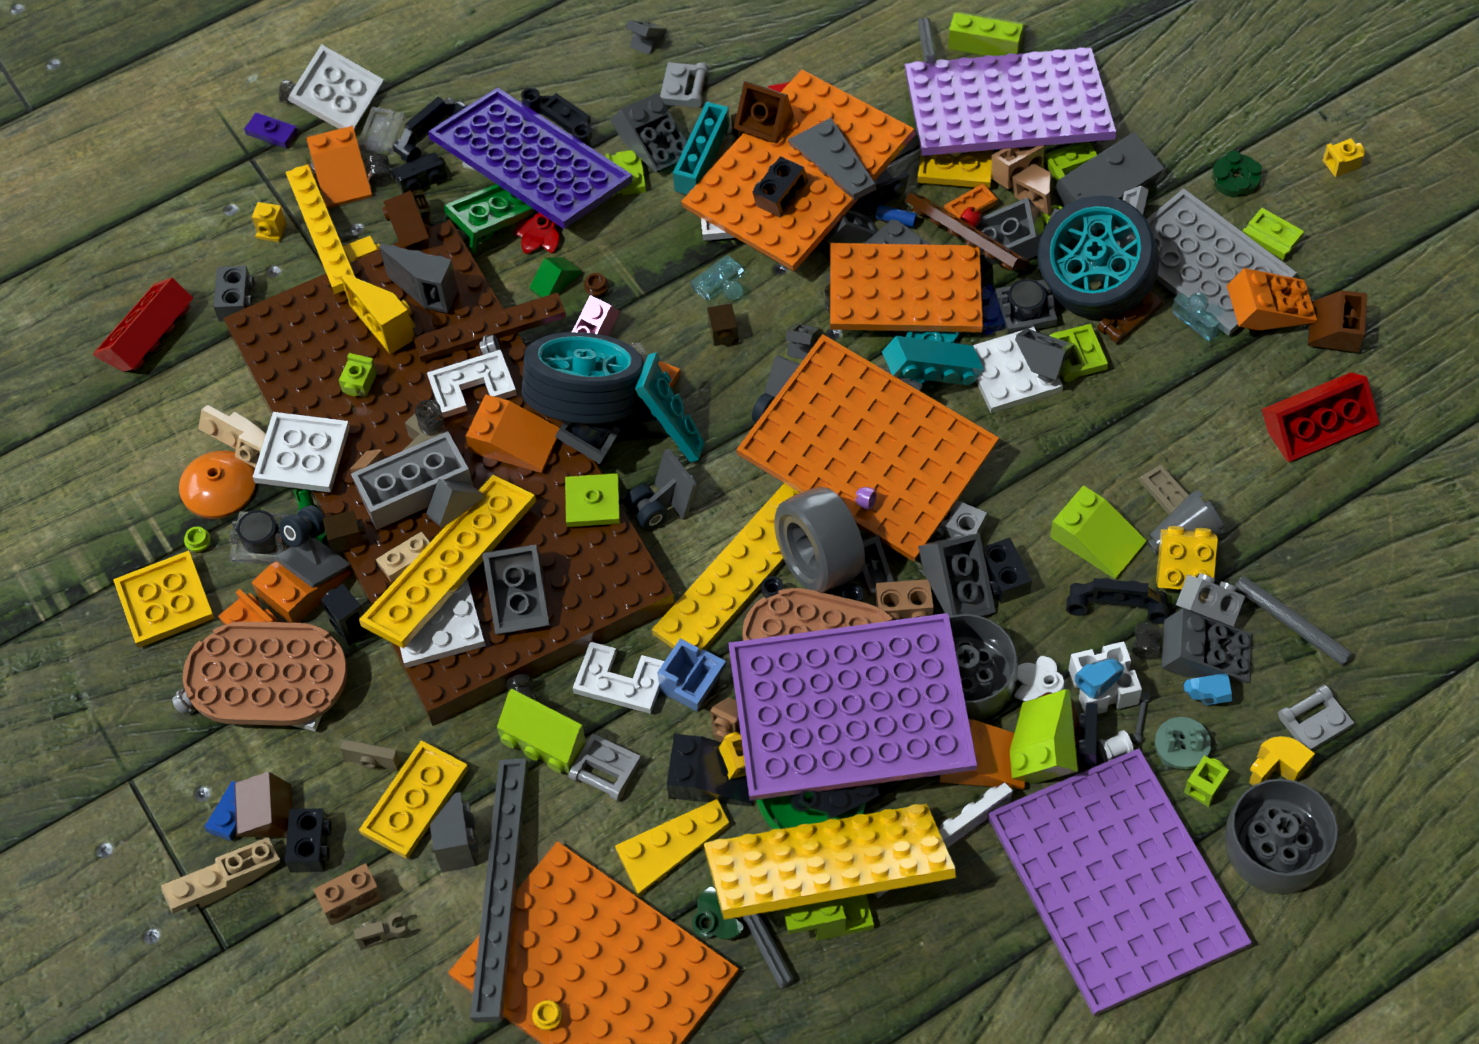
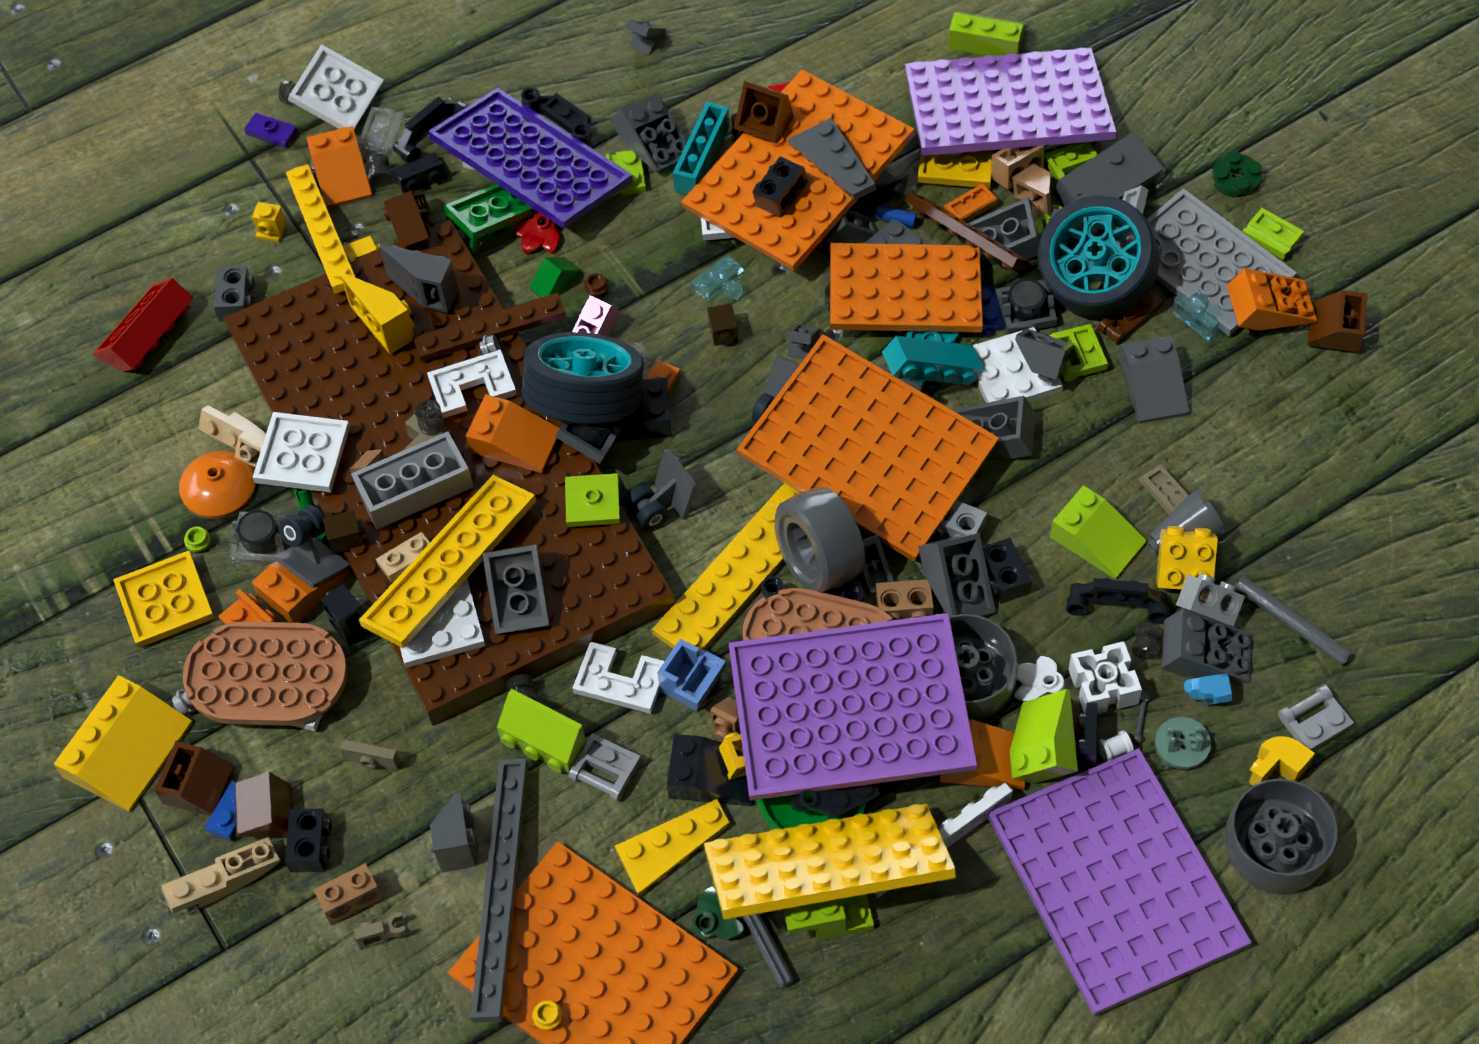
lime brick [339,353,377,397] -> none
yellow plate [359,740,469,859] -> none
dark grey slope [426,479,484,528] -> none
teal wing [635,352,705,462] -> none
light grey plate [660,62,709,108] -> none
medium lavender hinge [855,487,877,510] -> none
dark grey axle [918,17,937,64] -> none
red hinge [960,207,981,228] -> none
dark azure rock [1074,659,1125,699] -> none
lime brick [1184,755,1229,807] -> none
red slope [1261,372,1379,462] -> none
yellow brick [1323,138,1365,177] -> none
none -> yellow slope [54,675,193,812]
none -> reddish brown slope [154,741,235,816]
none -> dark grey slope [953,395,1036,459]
none -> dark grey slope [1119,335,1189,424]

